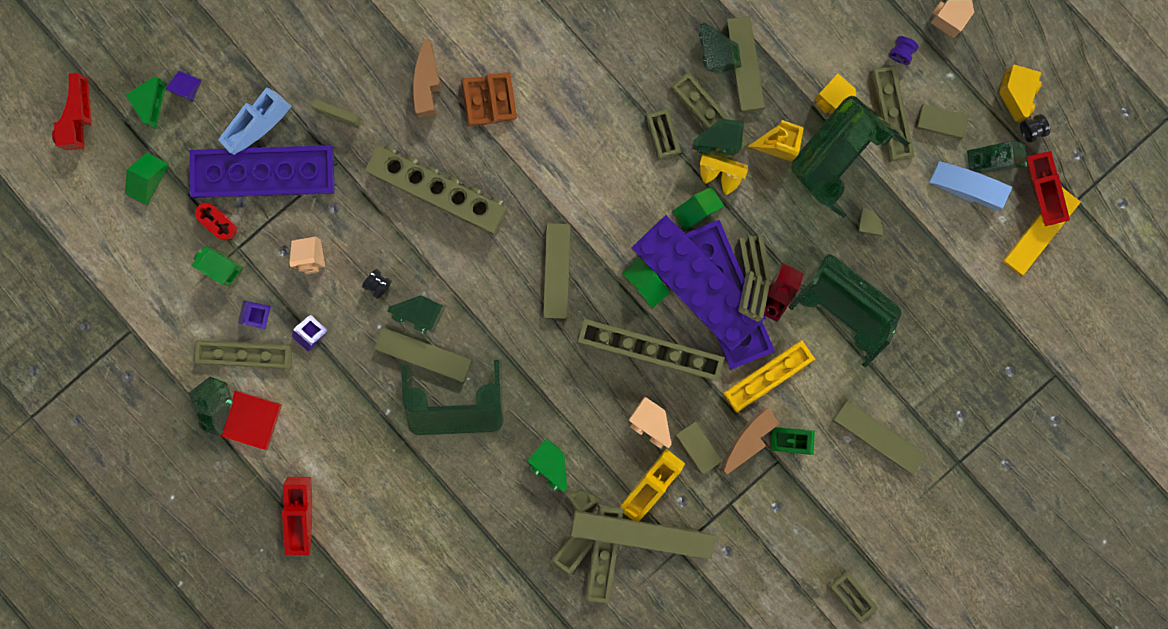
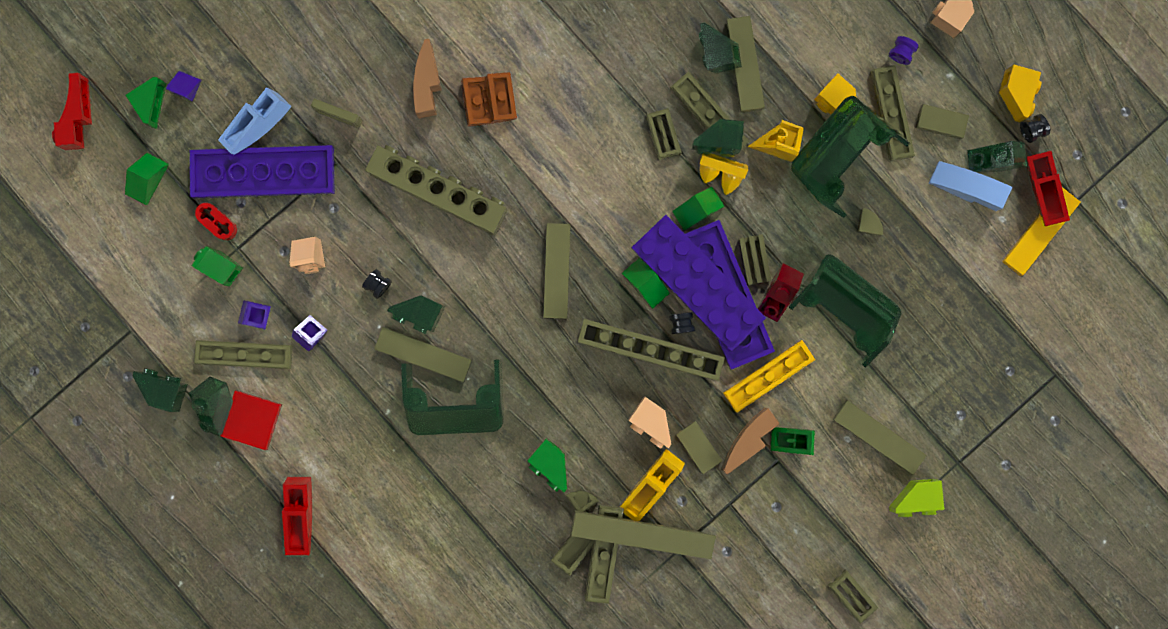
olive tile [738,271,770,322] -> none
none -> clear green slope [132,368,188,412]
none -> black wheel [669,312,695,335]
none -> lime slope [889,479,944,517]

